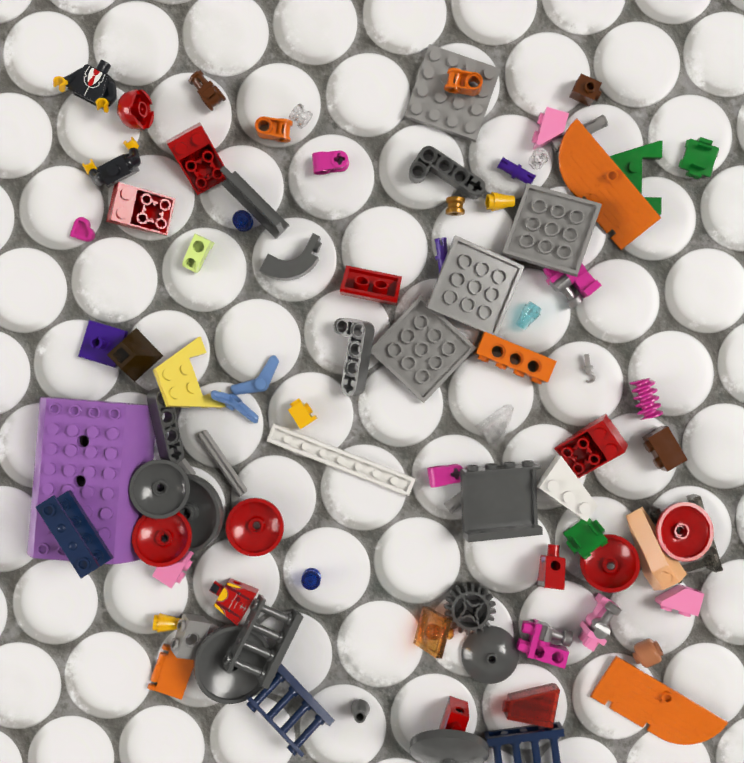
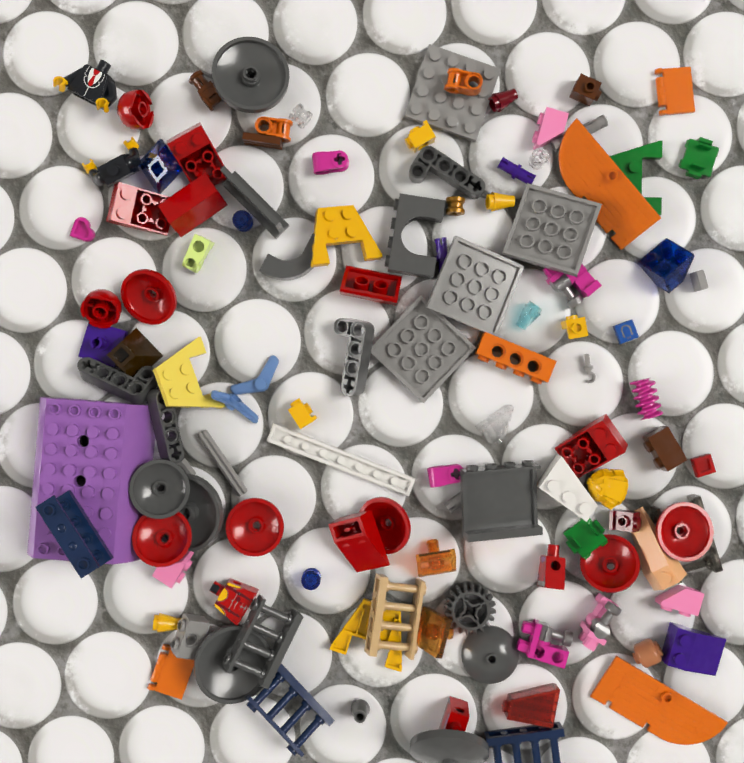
none -> dark grey beam [77,357,158,405]
none -> red cylinder [80,289,122,328]
none -> red dish [121,269,177,325]
none -> clear blue slope [139,139,183,194]
none -> red slope [158,173,228,237]
none -> dark grey dish [212,37,289,113]
none -> reddish brown tile [242,132,283,150]
none -> yellow wing [311,205,383,267]
none -> red slope [328,510,390,572]
none -> yellow wing [329,598,402,672]
none -> red dish [359,497,411,554]
none -> tan fence [364,573,427,660]
none -> dark grey arch [385,193,446,279]
none -> yellow brick [404,120,436,153]
none -> clear orange tile [416,539,456,577]
none -> dark red cone [488,89,518,112]
none -> yellow bracket [561,315,588,339]
none -> yellow helmet [587,468,628,510]
none -> brick [609,509,642,533]
none -> blue tile [613,320,639,344]
none -> clear blue slope [638,238,694,293]
none -> orange piece [655,67,695,116]
none -> dark purple slope [661,622,726,676]
none -> light grey tile [690,270,708,292]
none -> red tile [690,453,716,478]

